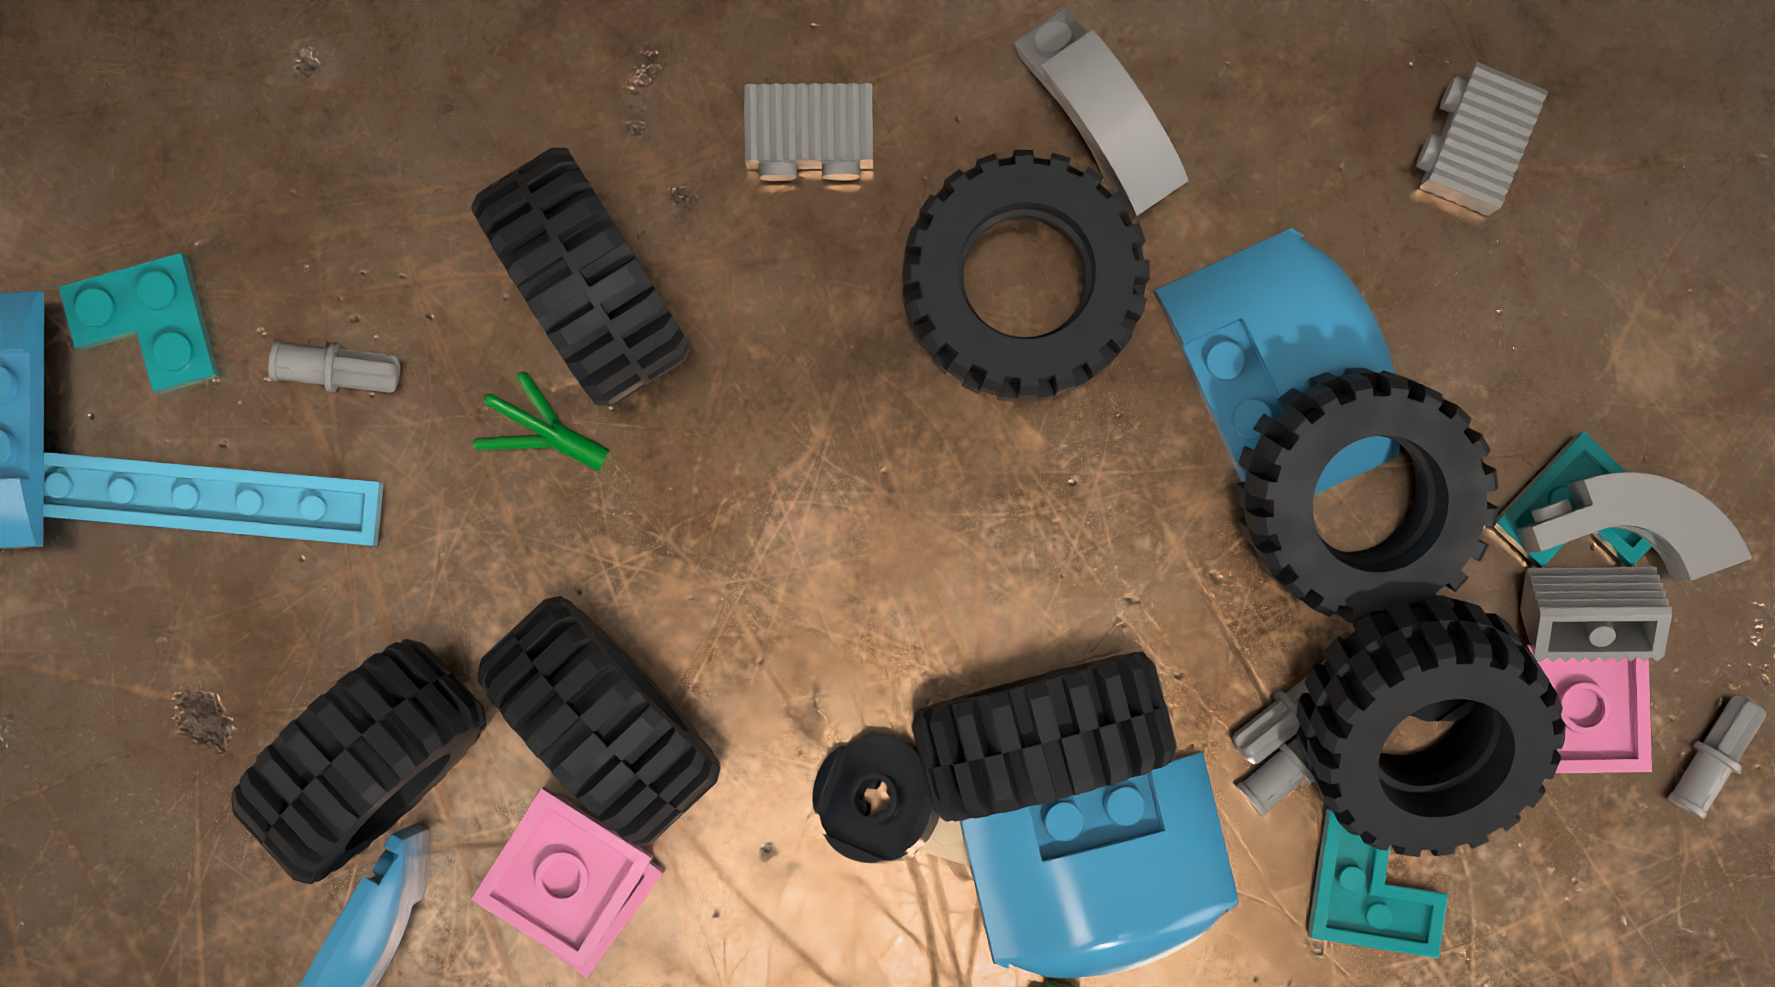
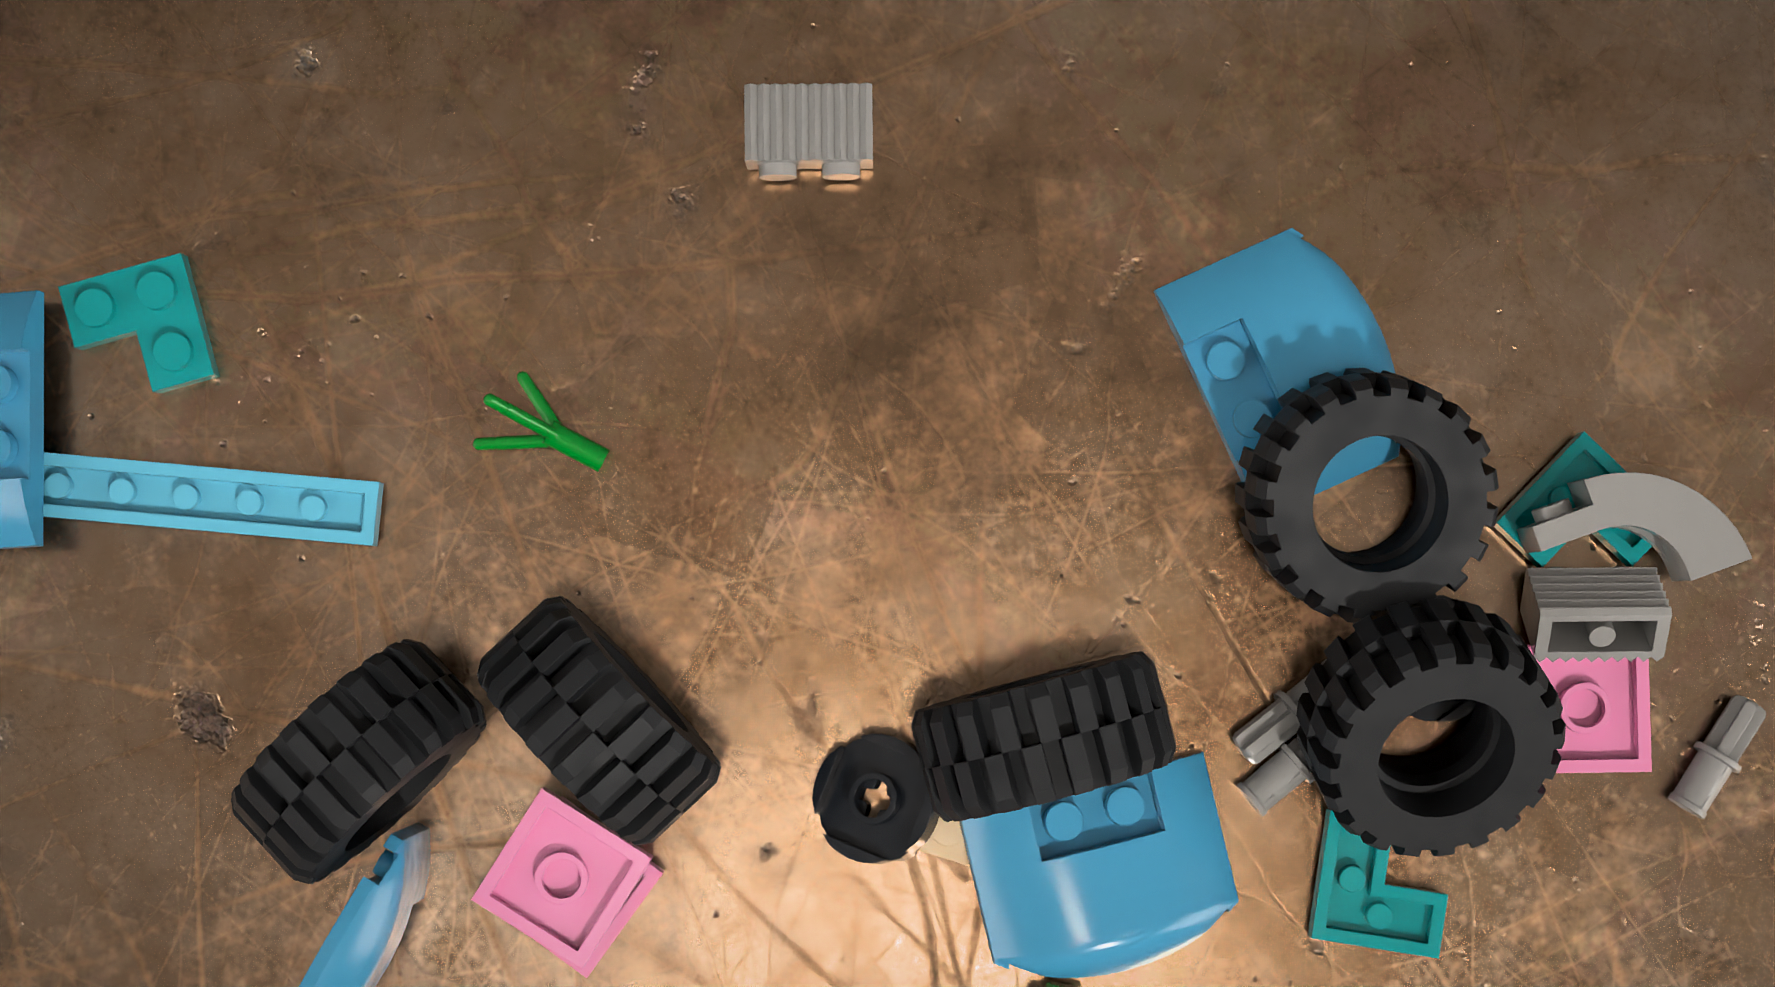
light grey axle [268,340,400,393] -> none
black tyre [471,148,692,406] -> none
black tyre [902,149,1150,402] -> none
light grey arch [1014,8,1189,216] -> none
light grey brick [1416,62,1548,216] -> none

